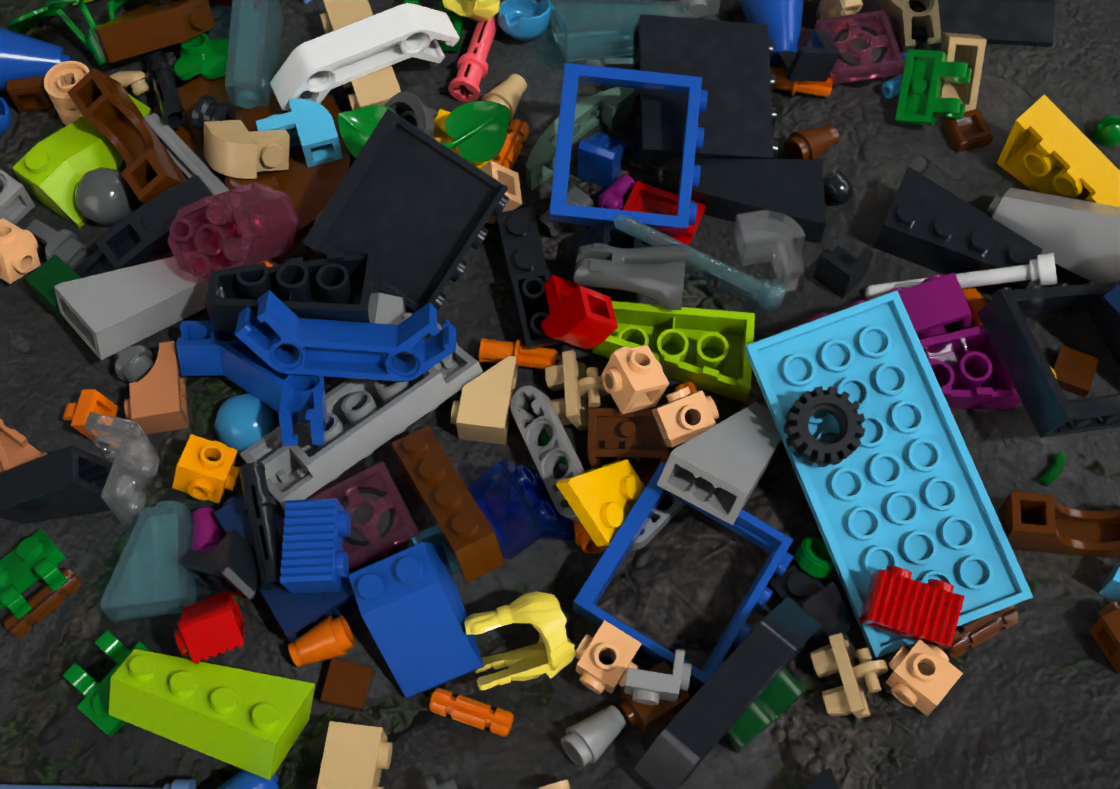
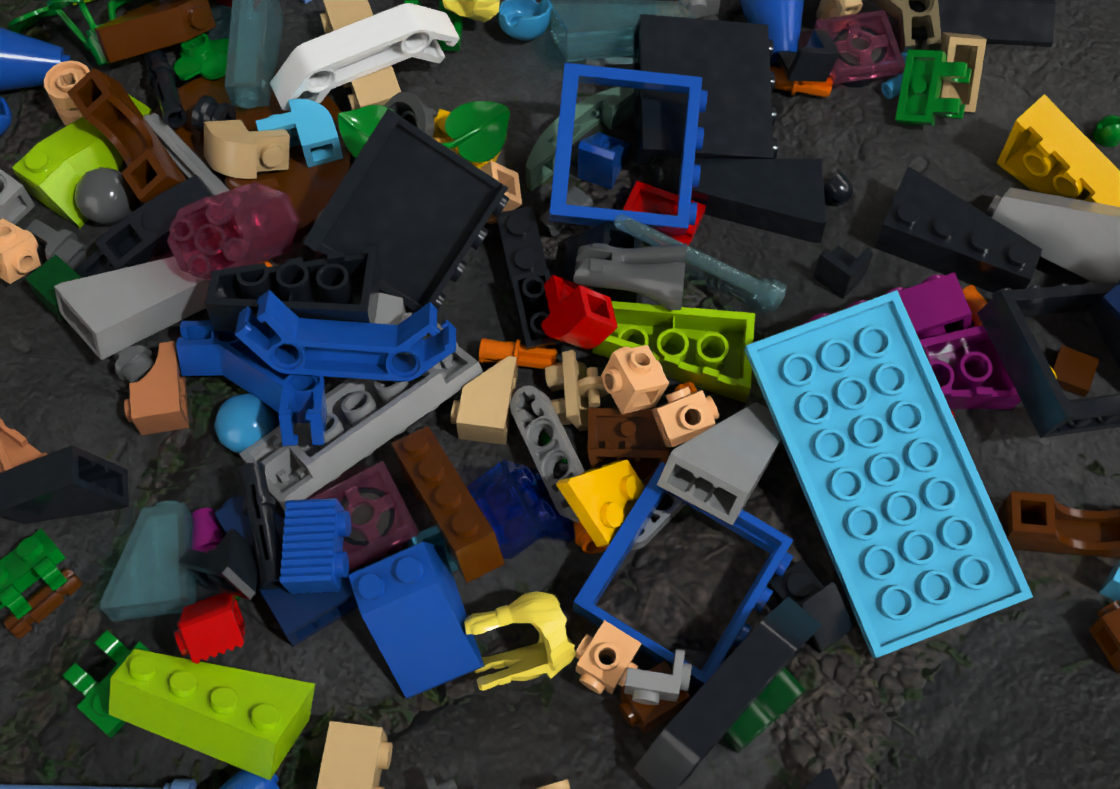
reddish brown tile [7,76,54,112] -> none
orange tile [63,389,118,443] -> none
clear bracket [84,412,159,526] -> none
tan arm [109,71,151,96] -> none
light orange brick [172,434,239,504] -> none
orange cone [288,615,356,668] -> none
reddish brown tile [320,659,375,712] -> none
orange axle [429,688,514,737] -> none
coral pin [448,15,499,103] -> none
tan cone [482,74,527,121] -> none
orange axle [493,119,529,169] -> none
light grey cone [561,705,627,767] -> none
magenta arm [597,173,635,210] -> none
clear brick [733,210,806,293] -> none
reddish brown cone [784,124,839,159] -> none
black tyre [784,386,865,467] -> none
green tile [795,537,835,578] -> none
tan hips [810,633,888,719] -> none
red brick [859,565,964,649] -> none
white piece [865,253,1057,300] -> none
light nougat brick [885,639,963,717] -> none
reddish brown tile [943,108,994,153] -> none
reddish brown axle [943,605,1020,658] -> none
green leg [1039,451,1065,486] -> none

